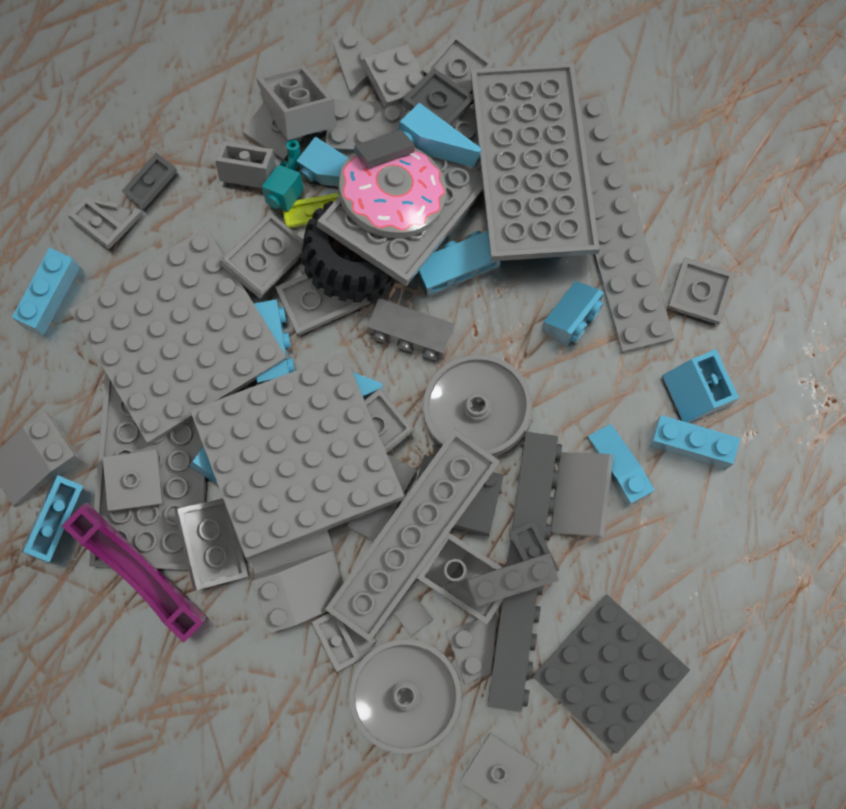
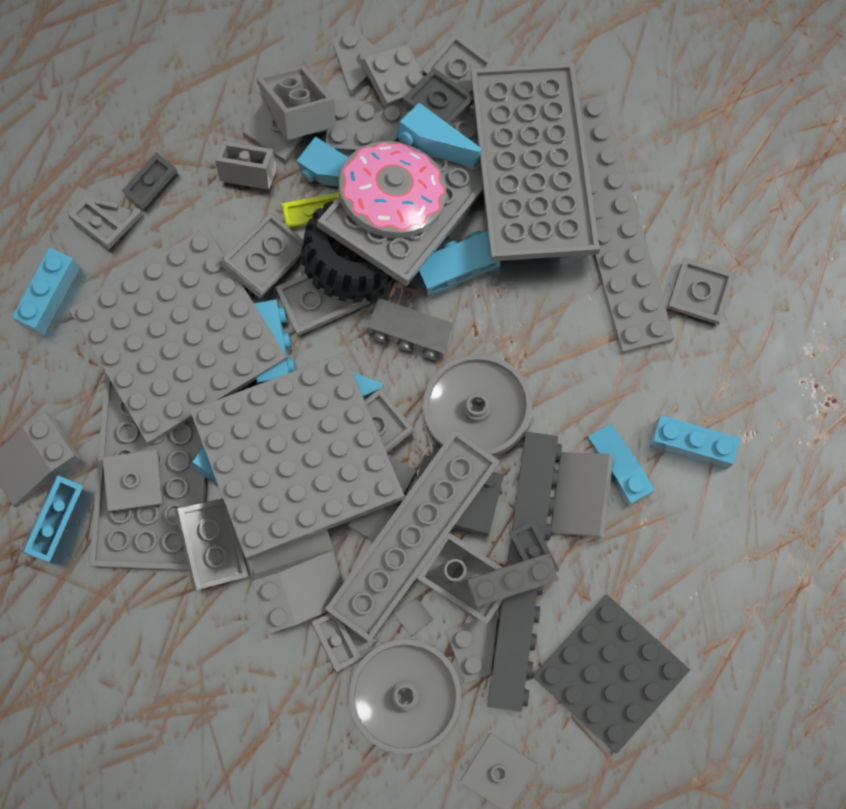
magenta arch [62,503,206,643] -> none
teal brick [262,164,304,212] -> none
teal arm [280,139,301,172] -> none
dark grey tile [354,129,415,168] -> none
medium azure slope [542,281,604,347] -> none
medium azure slope [662,349,739,423] -> none

